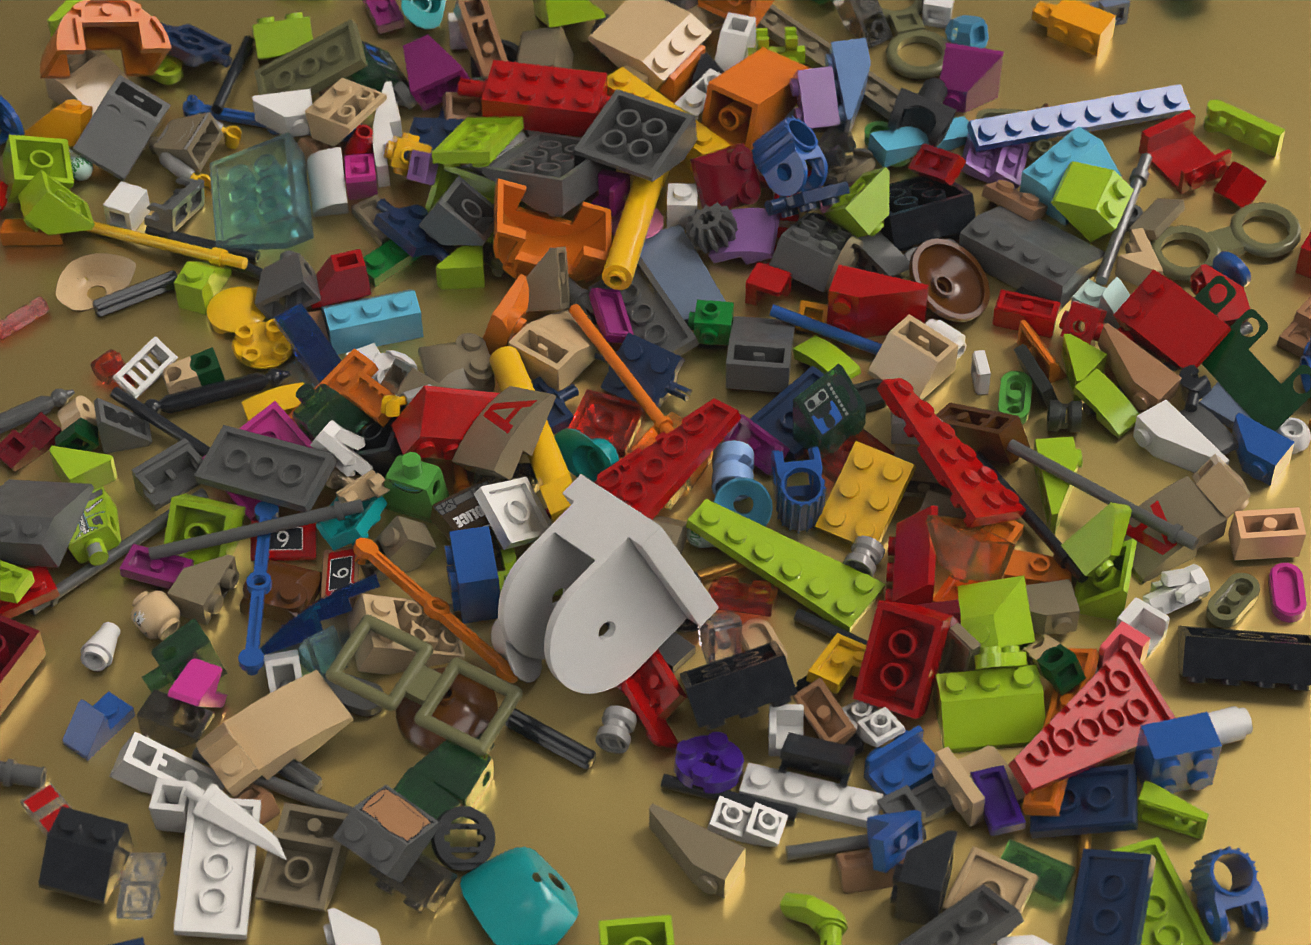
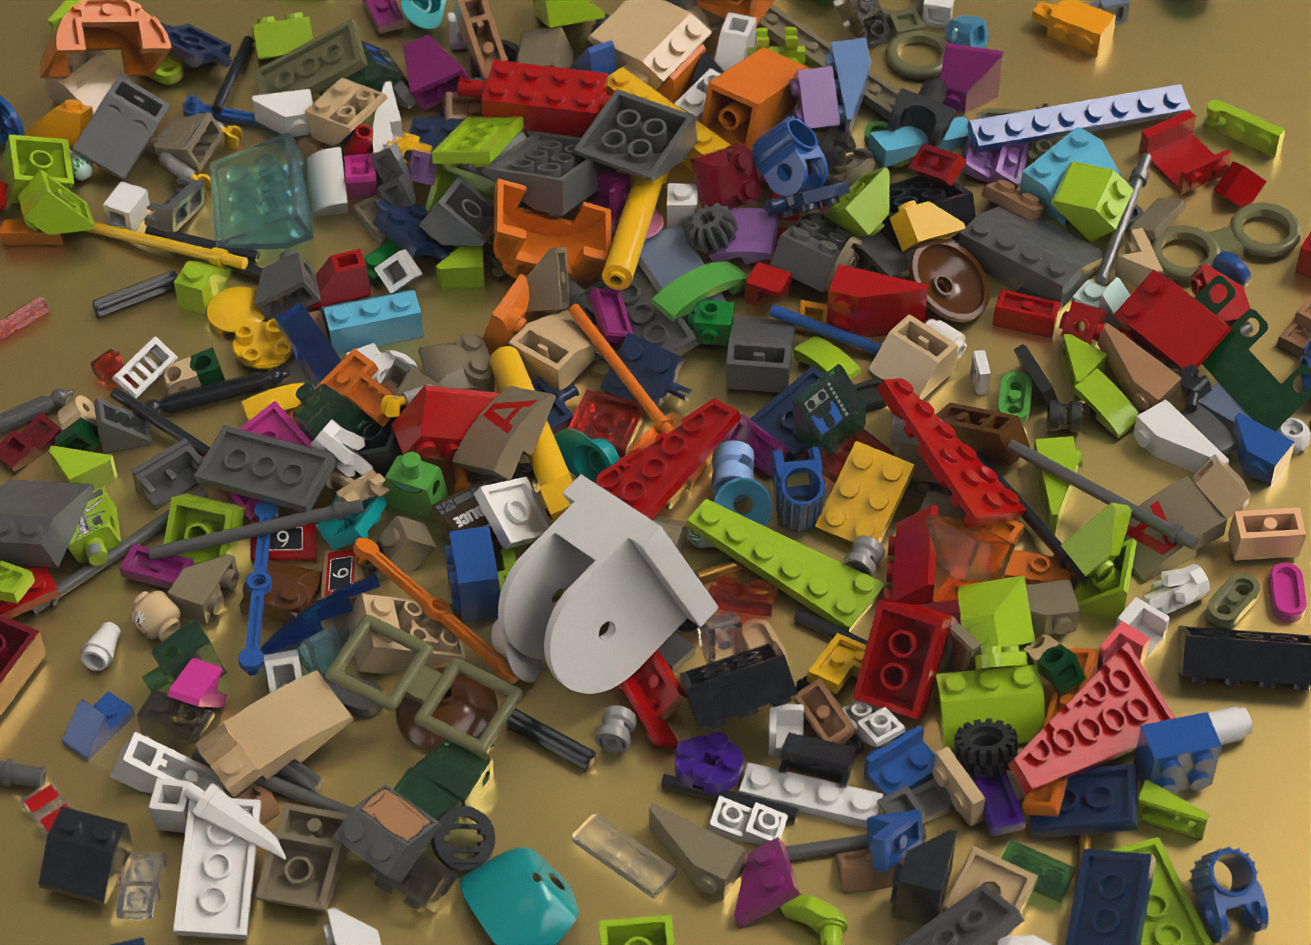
tan piece [55,253,136,311] -> none
orange slope [1017,320,1067,383] -> none
none -> dark grey slope [369,143,416,209]
none -> white brick [374,249,422,294]
none -> blue slope [569,40,616,76]
none -> clear plate [572,812,677,899]
none -> bright green slope [651,262,749,321]
none -> magenta wing [734,836,801,927]
none -> yellow slope [889,200,966,252]
none -> black tyre [954,718,1018,777]

